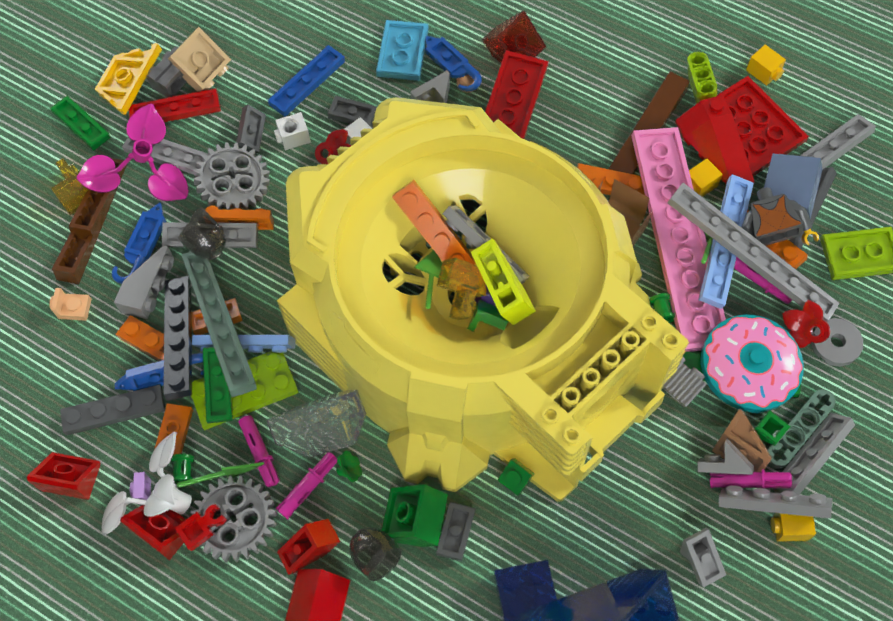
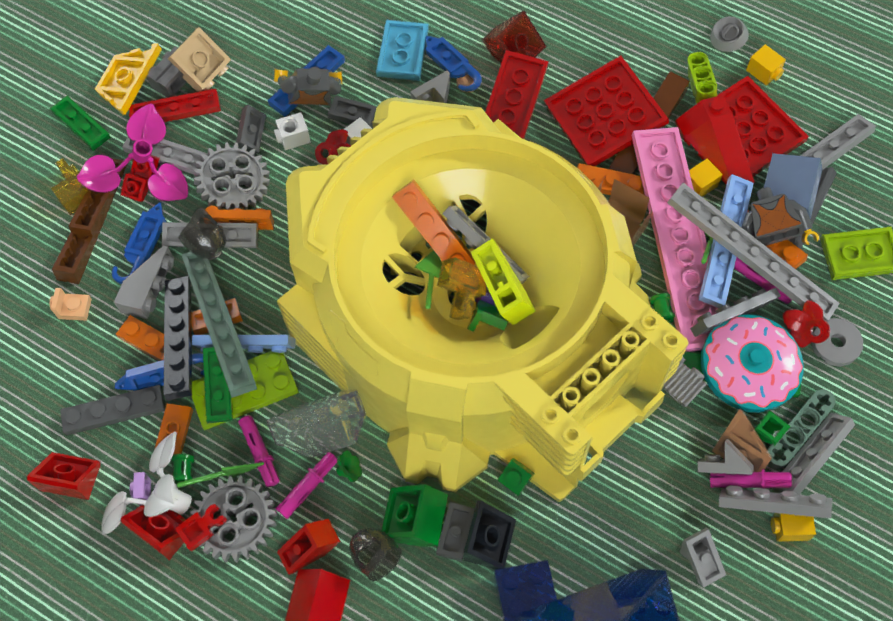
none -> red slope [120,155,160,202]
none -> dark grey torso [274,67,343,105]
none -> black slope [463,500,516,571]
none -> red plate [544,56,669,166]
none -> plate [690,288,781,337]
none -> light grey hat [710,16,749,52]

